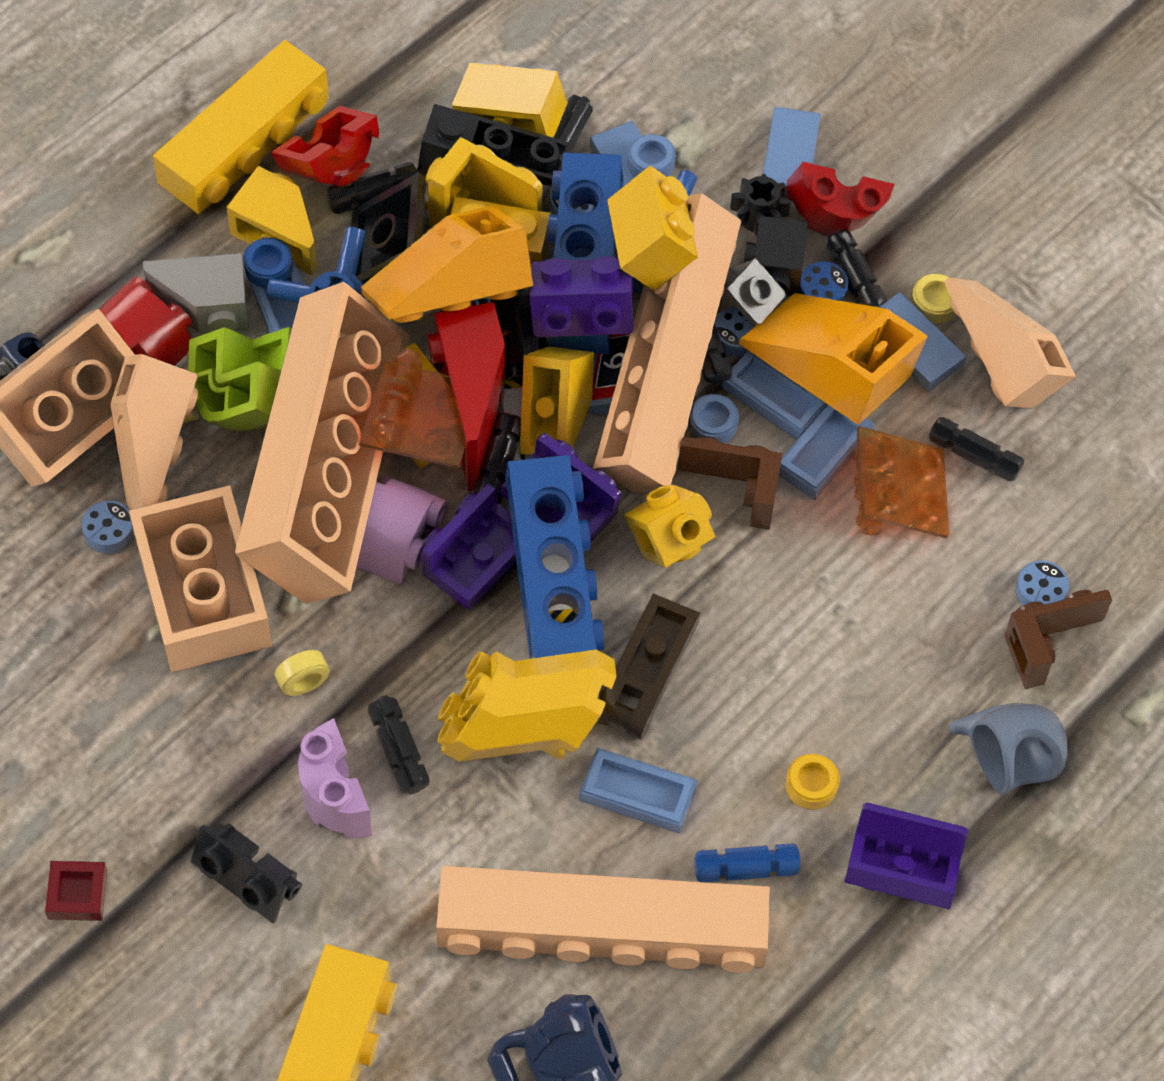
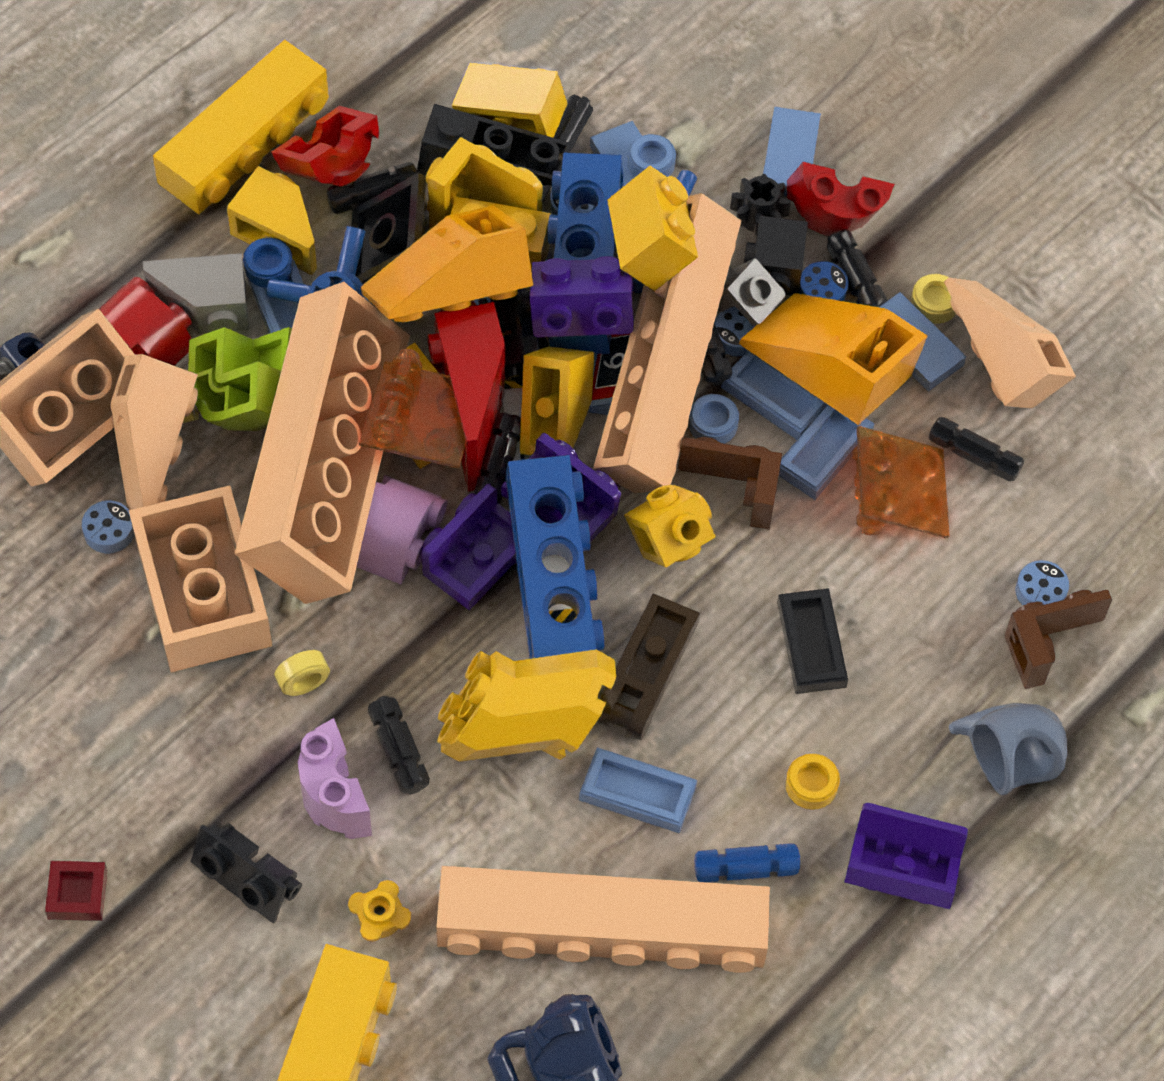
none -> yellow plate [348,880,411,942]
none -> black tile [777,588,848,694]

